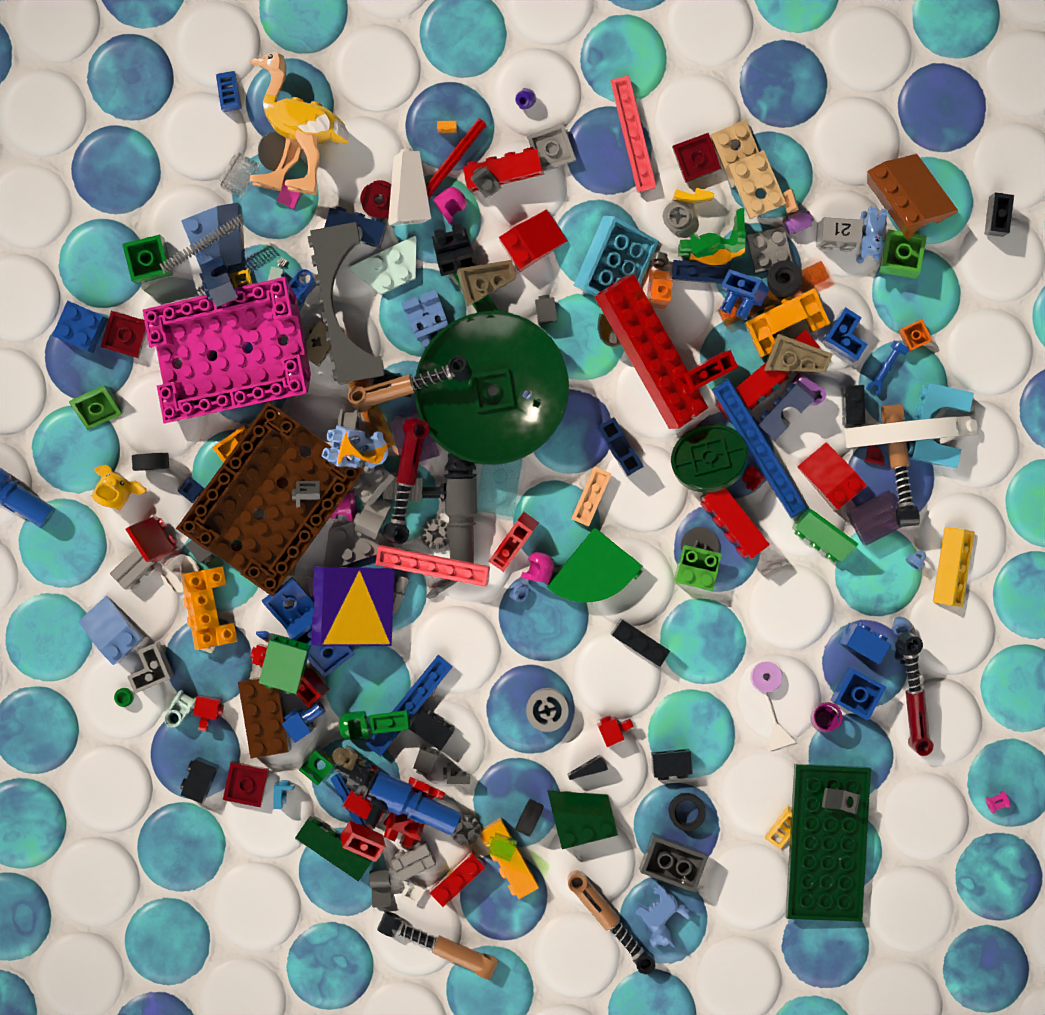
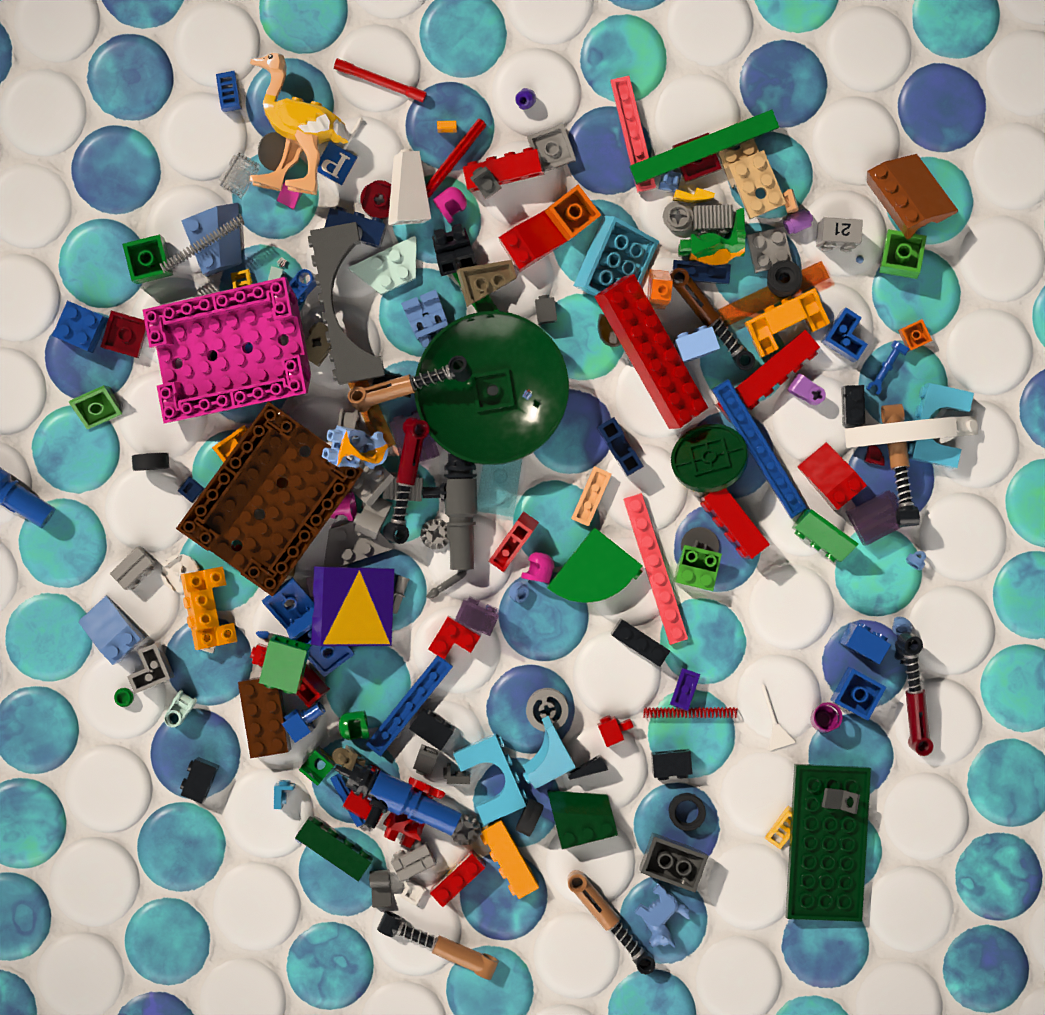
yellow piece [91,465,147,510] -> none
red slope [125,516,178,562] -> none
dark grey brick [185,540,215,564] -> none
red brick [193,695,224,731] -> none
dark blue arch [199,256,238,307] -> none
dark red plate [223,761,269,808] -> none
dark grey bracket [292,481,320,508] -> none
red brick [340,820,386,862] -> none
green plate [369,710,410,734] -> none
coral plate [376,545,490,587] -> none
clear neon green brick [486,832,517,862] -> none
dark grey plate [650,252,669,268] -> none
red slope [683,350,738,392] -> none
blue brick [719,269,770,320] -> none
red plant [742,466,764,491] -> none
lavender piece [750,662,782,693] -> none
dark blue arch [758,380,816,441] -> none
dark tan wing [764,334,833,372] -> none
medium blue animal [860,206,888,261] -> none
yellow panel [933,527,975,607] -> none
black brick [984,192,1014,237] -> none
dark pink bush [985,791,1011,814] -> none
none -> blue piece [317,117,363,185]
none -> red piece [334,58,427,103]
none -> red brick [428,615,481,659]
none -> medium azure arch [453,733,528,825]
none -> clear purple brick [454,596,500,636]
none -> medium azure arch [523,716,576,789]
none -> orange brick [545,184,601,241]
none -> coral plate [623,493,688,645]
none -> green tile [629,110,779,185]
none -> red piece [643,707,738,718]
none -> medium blue tile [658,171,682,193]
none -> piece [670,268,755,370]
none -> dark purple plate [670,668,700,711]
none -> light blue brick [673,325,720,363]
none -> light grey brick [693,205,733,235]

